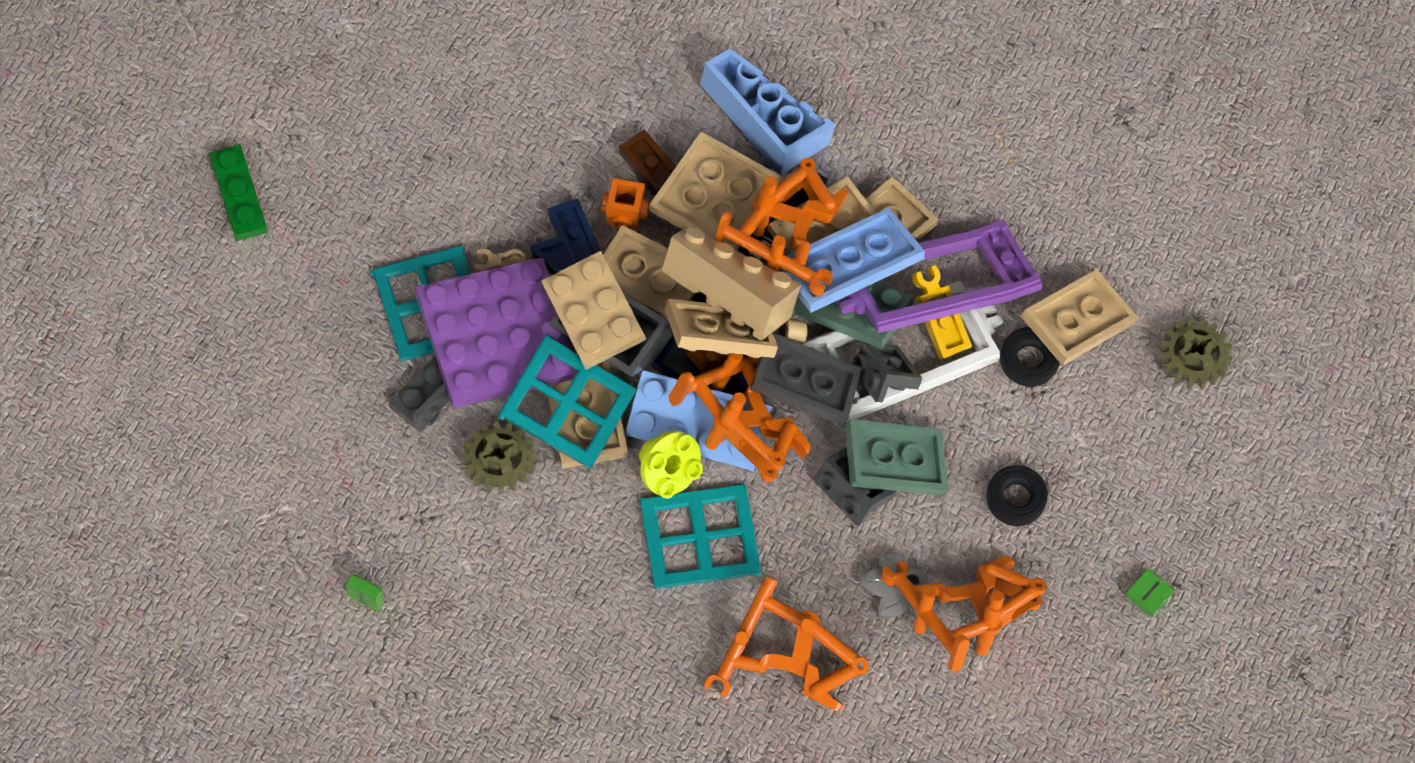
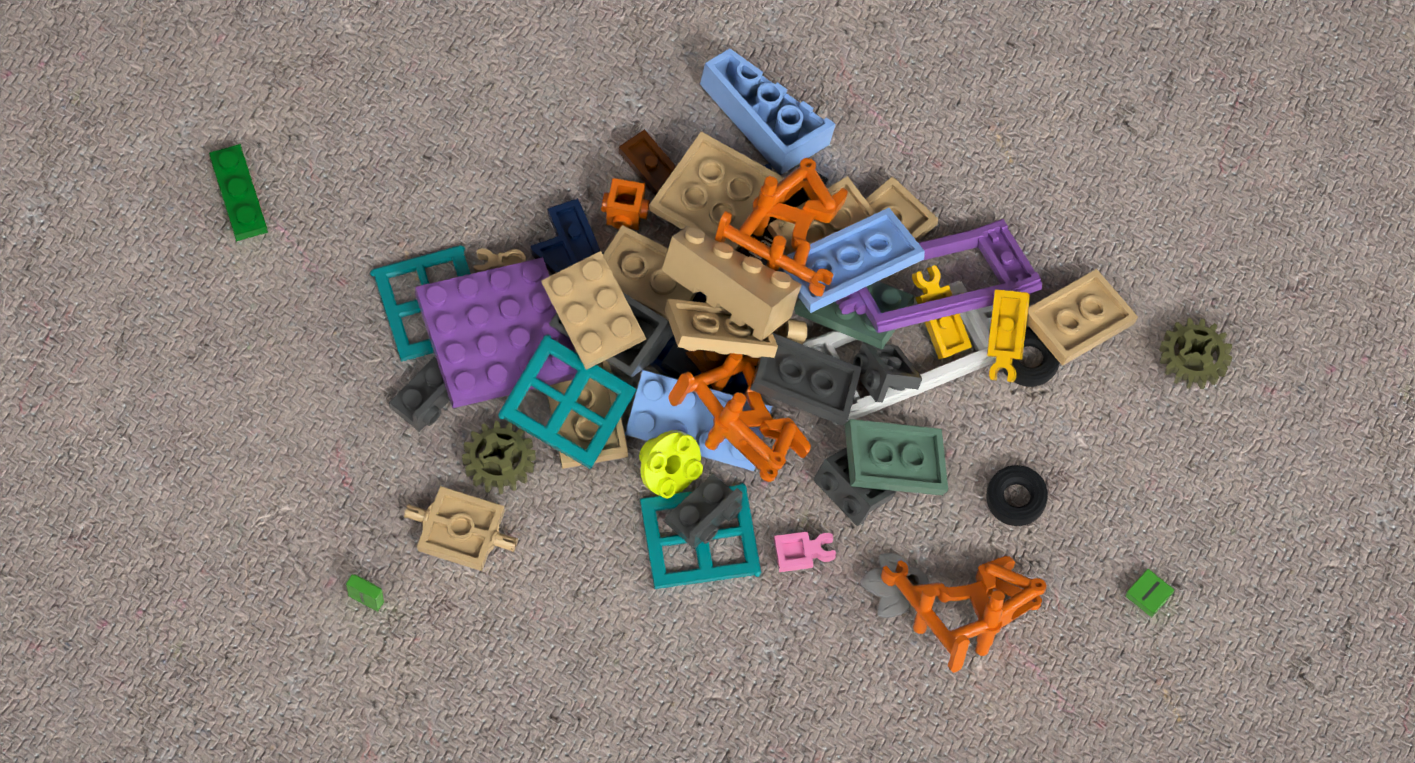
orange piece [704,574,869,710] -> none
none -> tan plate [404,486,518,571]
none -> dark grey bracket [665,473,742,549]
none -> bright pink plate [774,531,836,572]
none -> yellow plate [987,289,1030,383]

